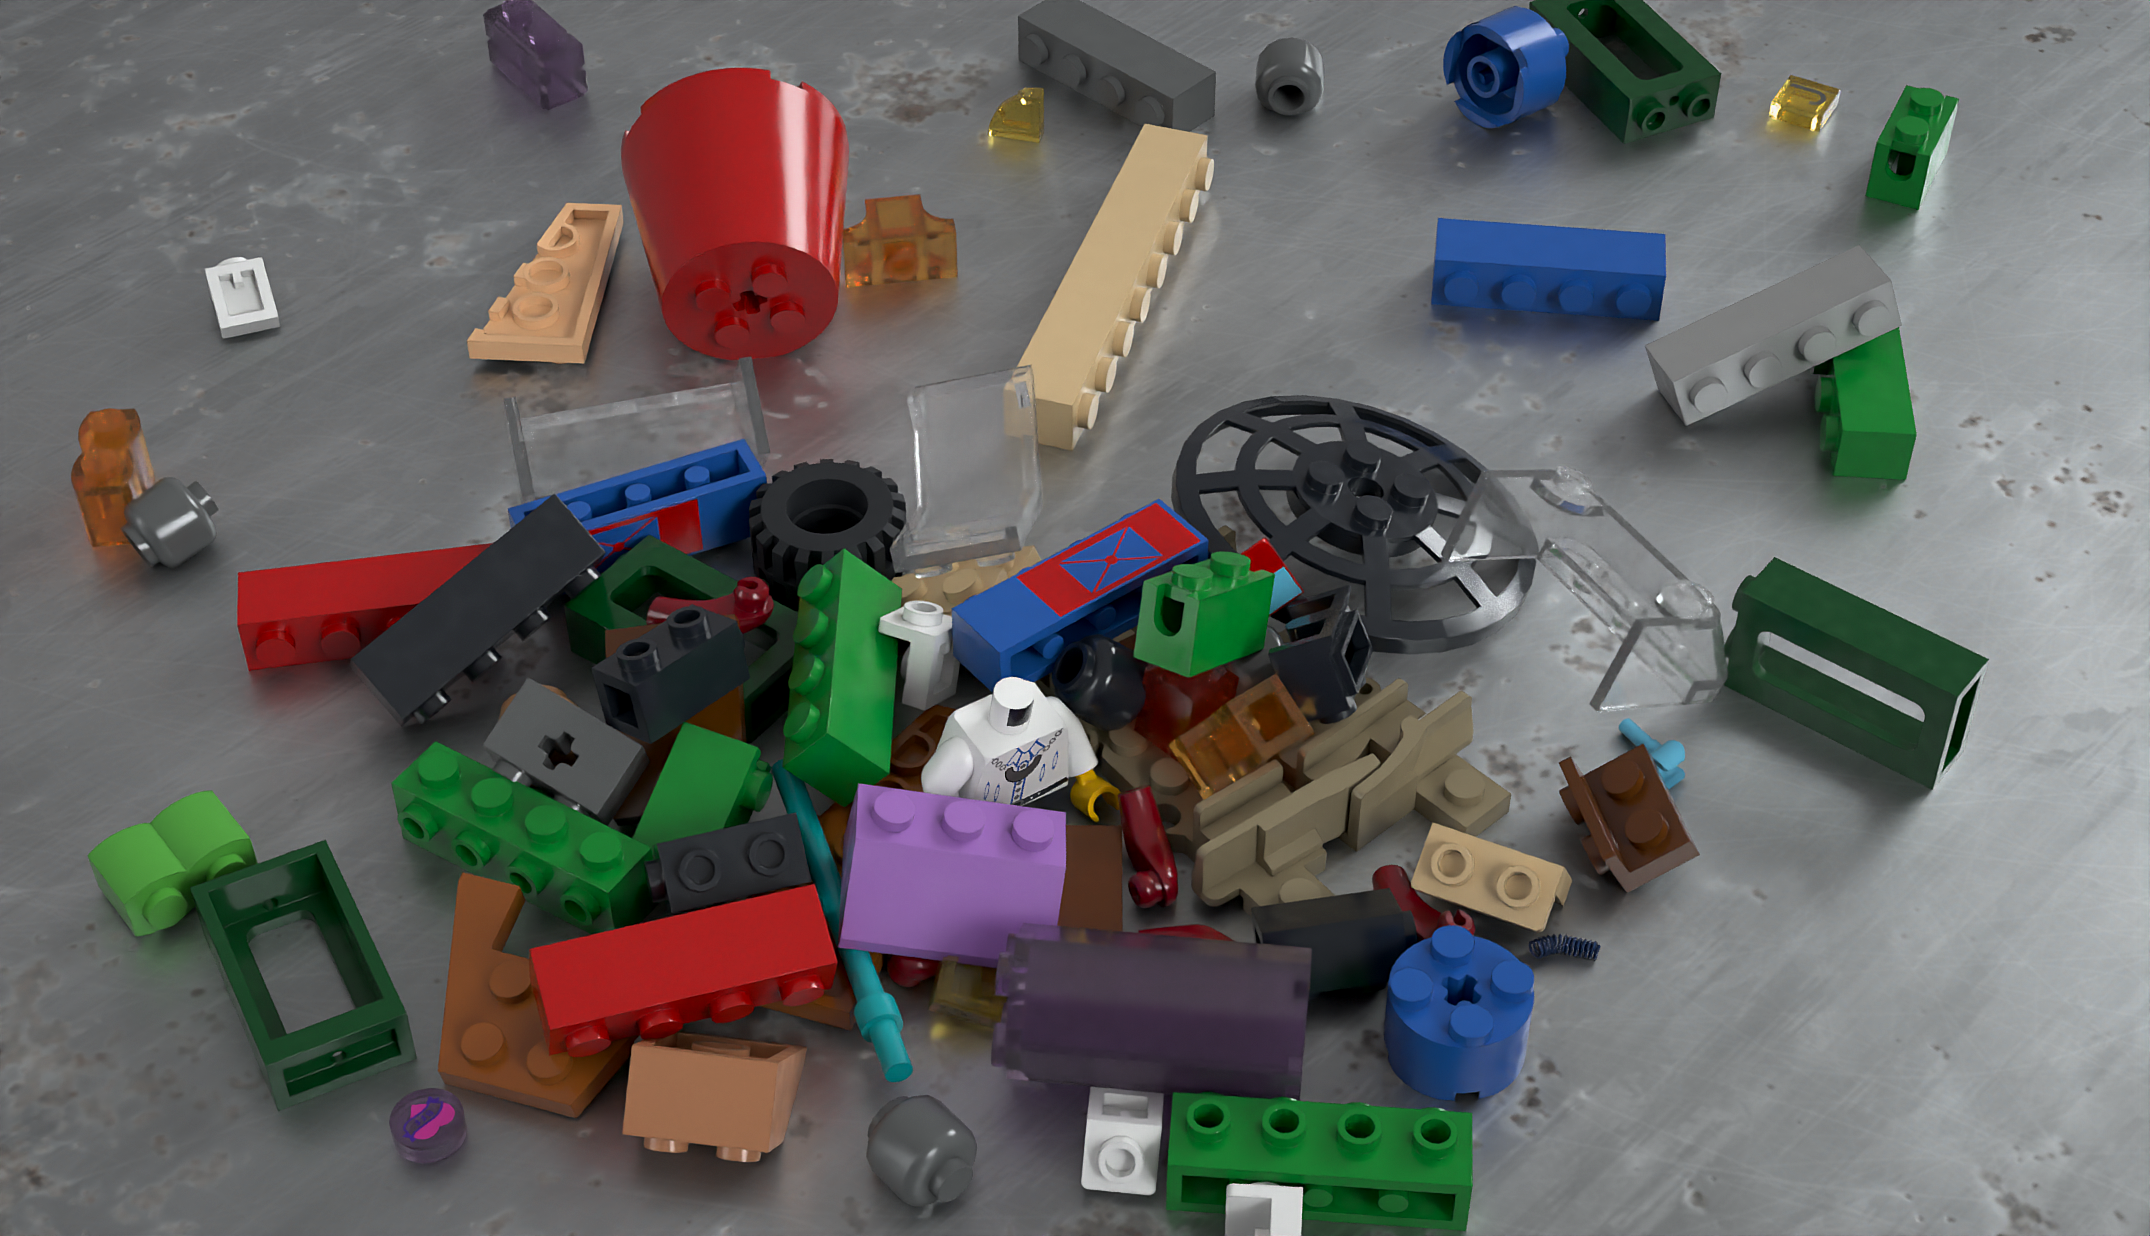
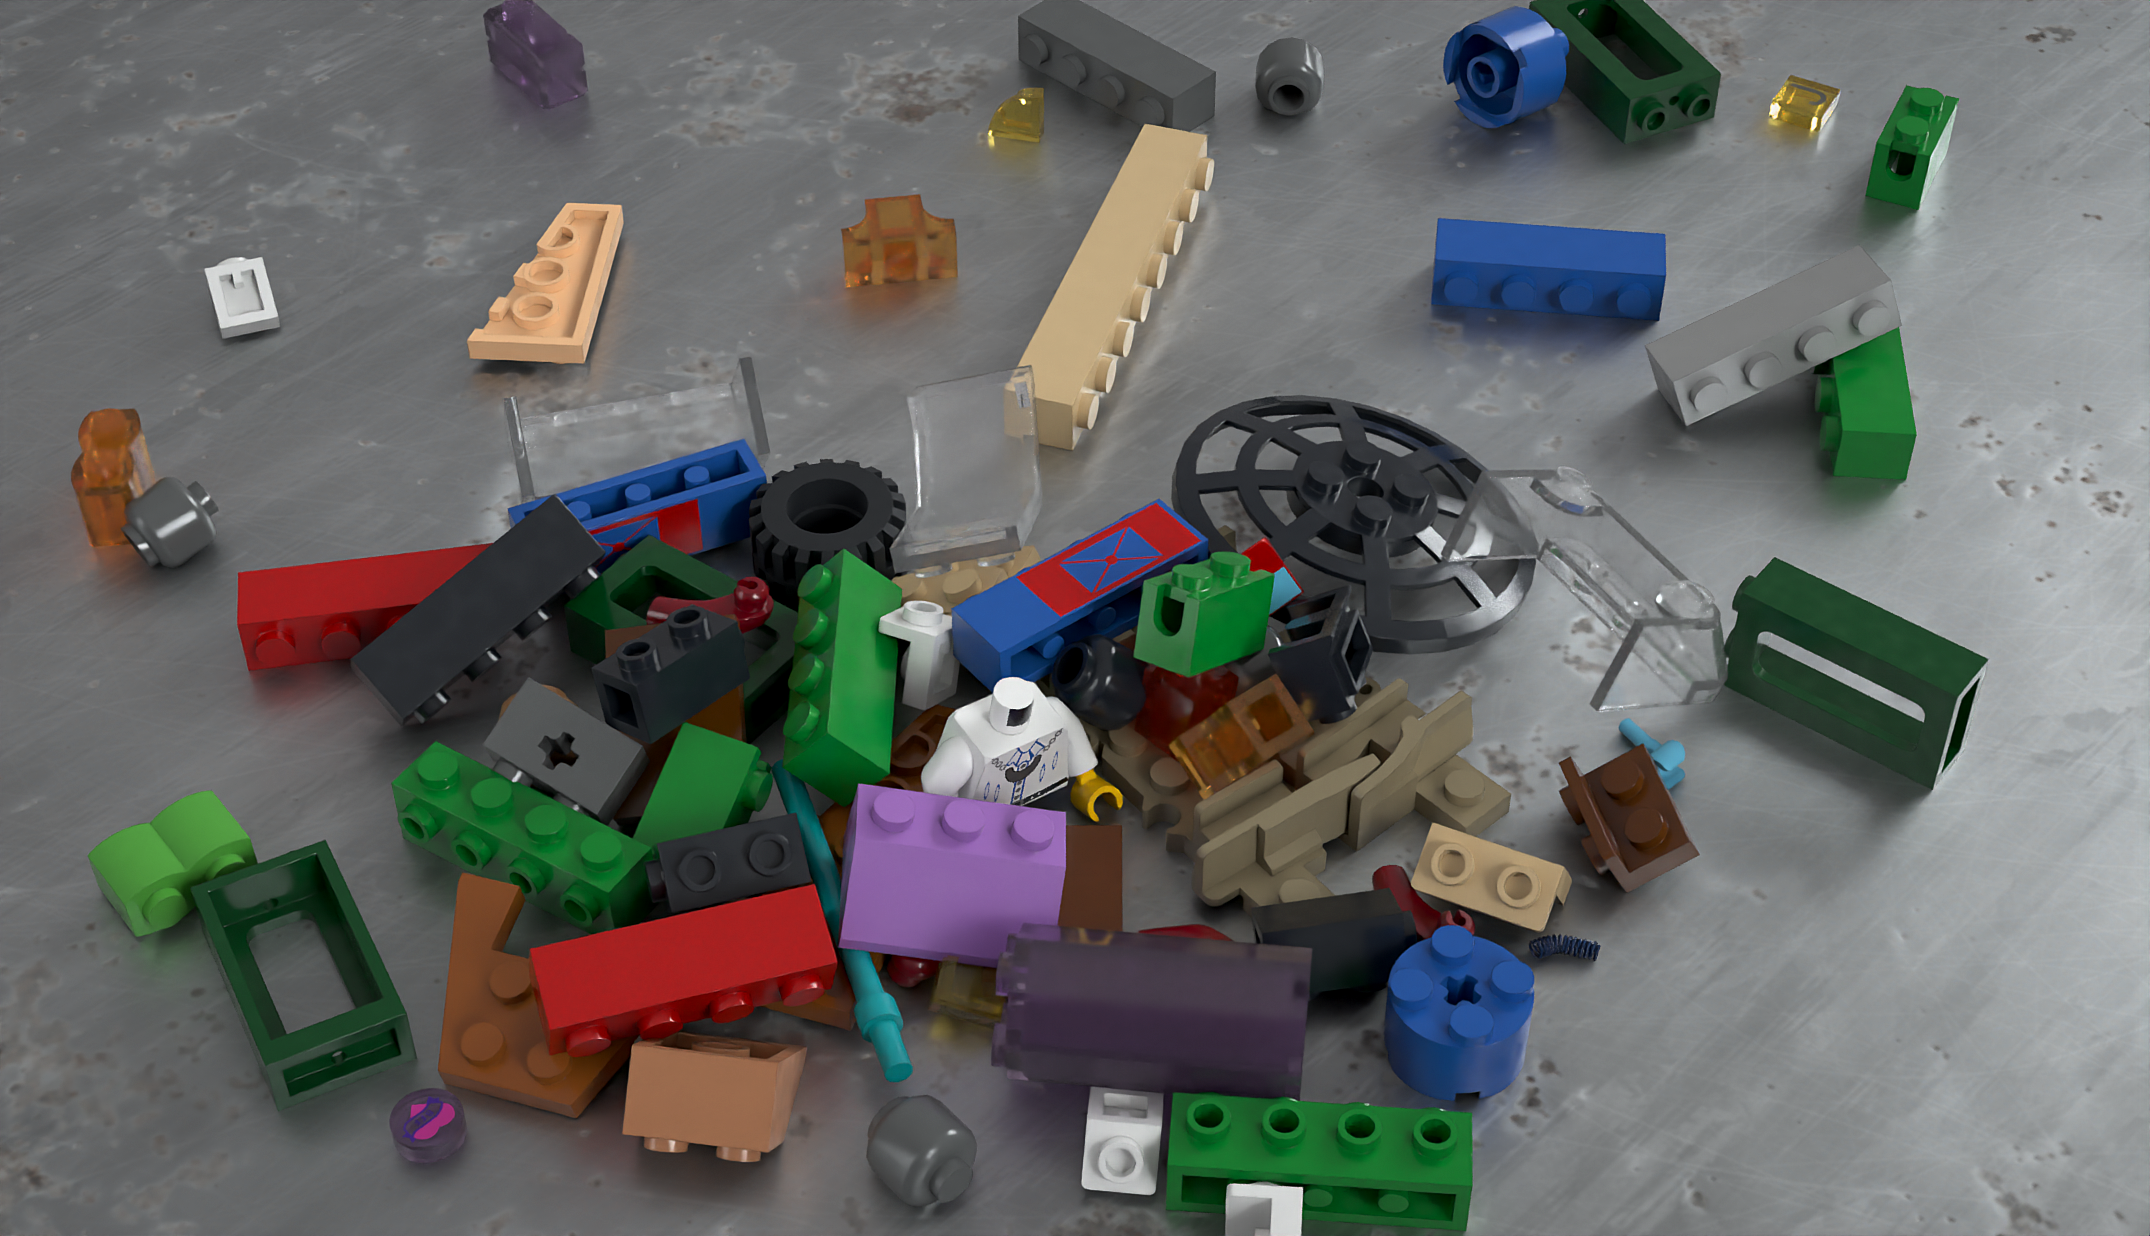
red cone [621,68,849,360] -> none
dark red arm [1117,785,1179,908] -> none

